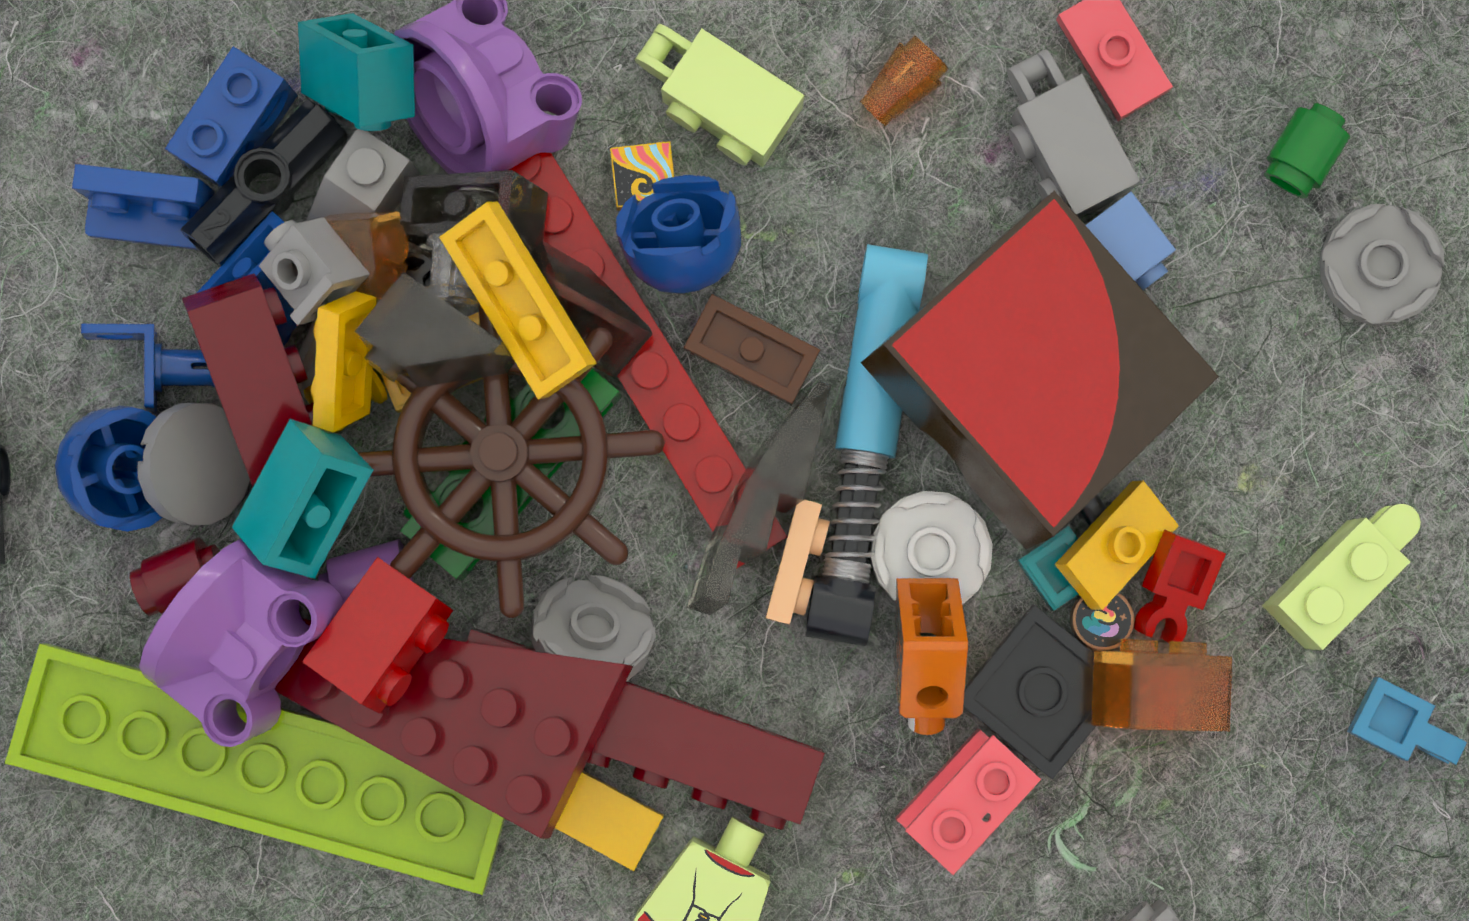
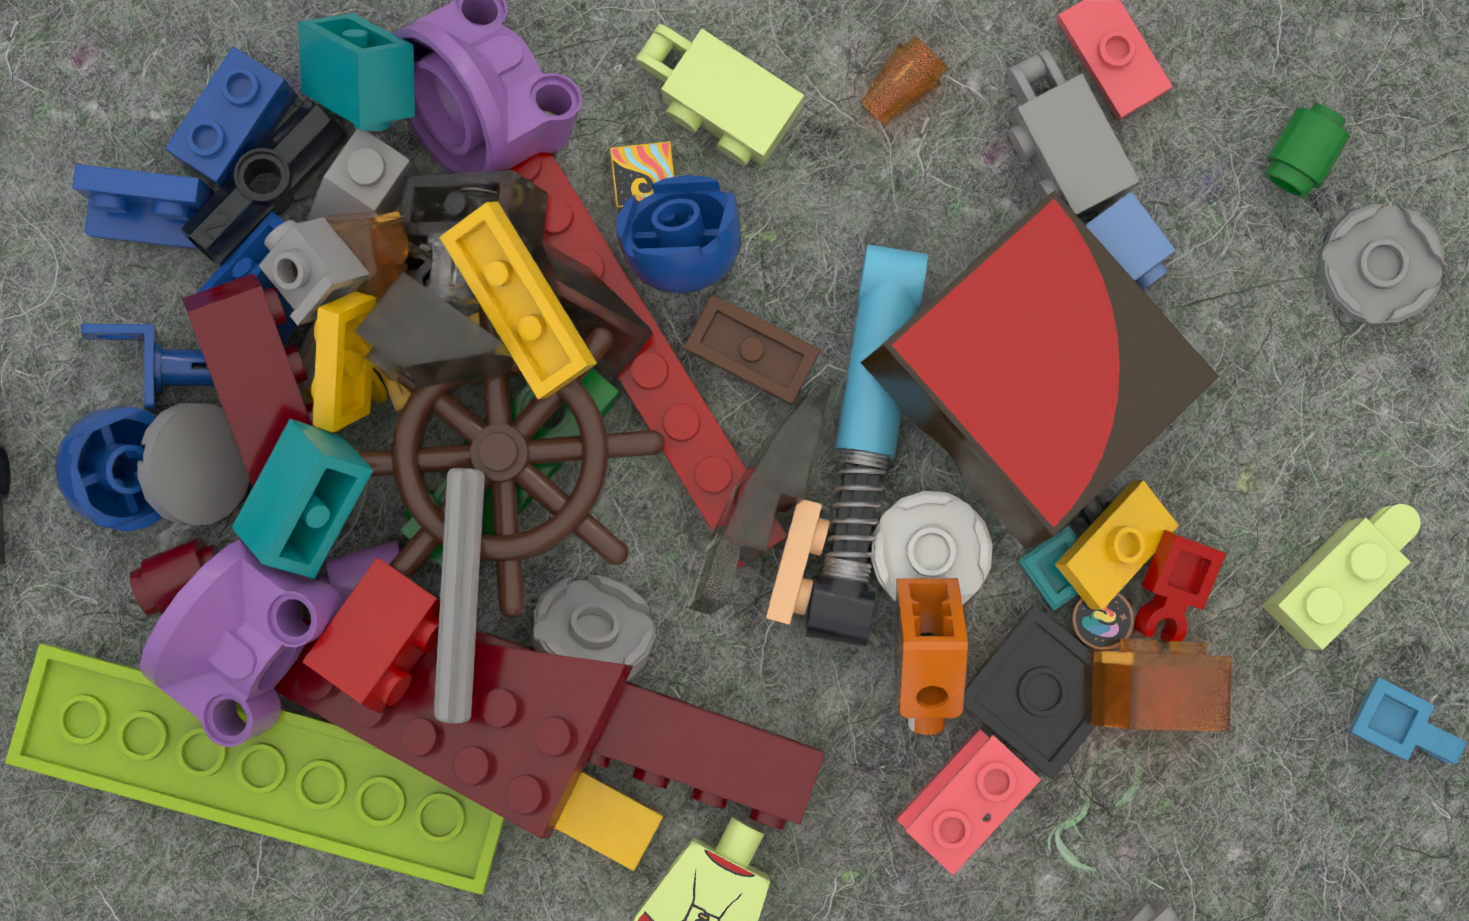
none -> light grey axle [434,468,485,723]

